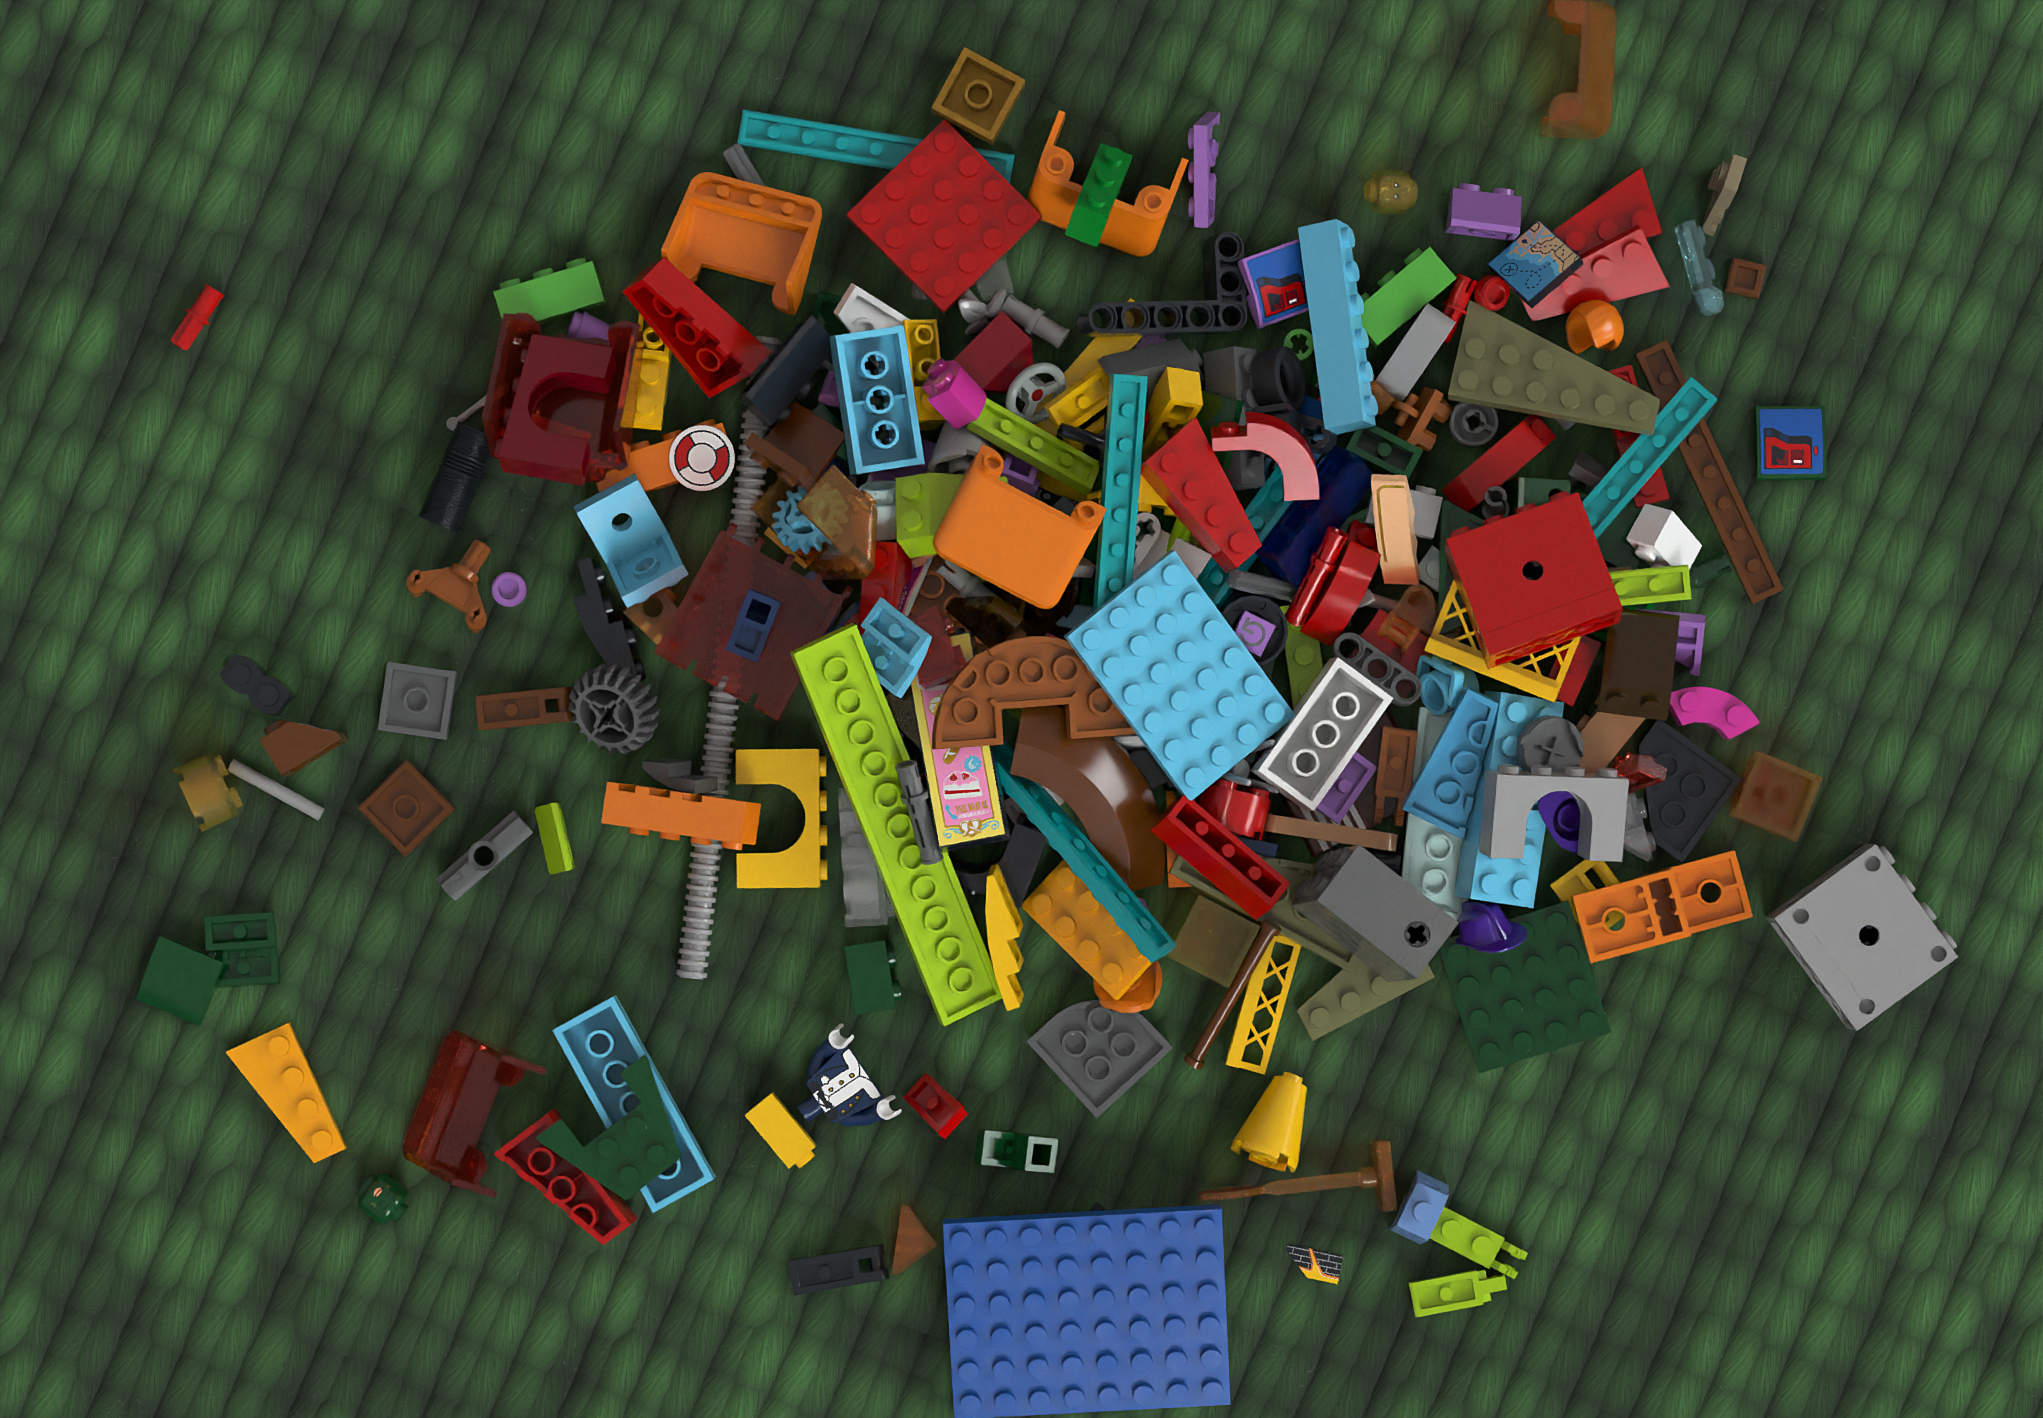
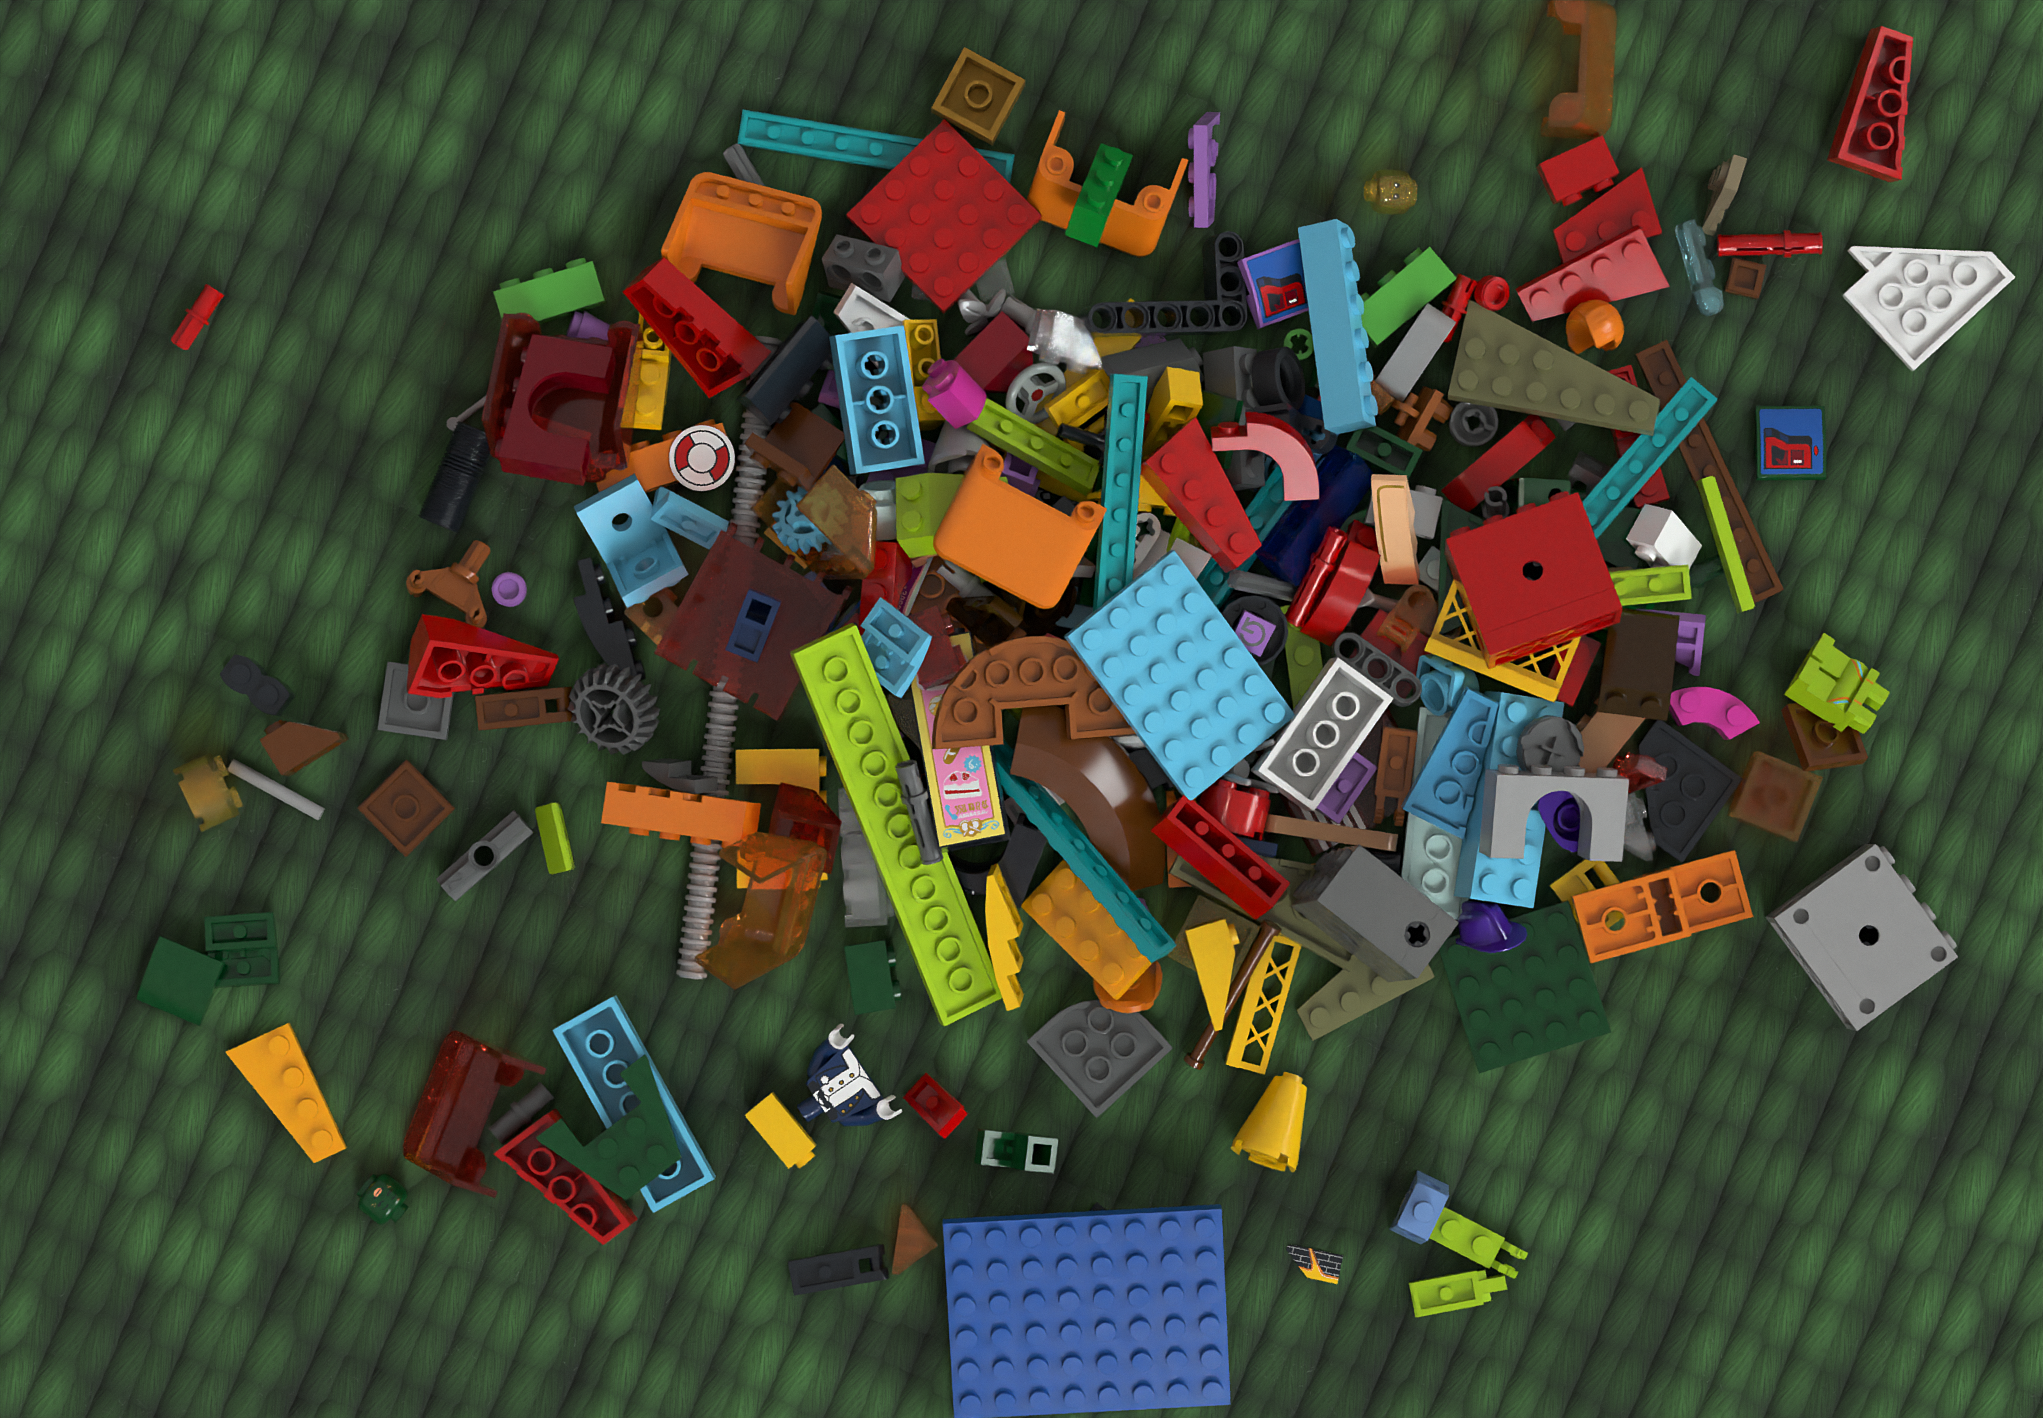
clear orange piece [1198,1140,1397,1212] -> none
medium lavender slope [1445,183,1522,241] -> none
tile [1487,220,1584,308] -> none
none -> red wedge [407,614,559,698]
none -> dark grey pin [488,1082,554,1144]
none -> medium azure panel [650,486,729,549]
none -> clear orange windscreen [694,832,827,990]
none -> clear red slope [764,782,842,874]
none -> dark grey brick [822,234,905,302]
none -> clear slope [1027,310,1103,374]
none -> yellow slope [1184,918,1239,1032]
none -> red brick [1536,135,1619,207]
none -> lime tile [1697,476,1755,614]
none -> red pin [1717,230,1823,258]
none -> reddish brown plate [1781,703,1868,772]
none -> lime hips [1784,633,1890,734]
none -> red wedge [1827,26,1913,182]
none -> white wing [1842,246,2015,371]

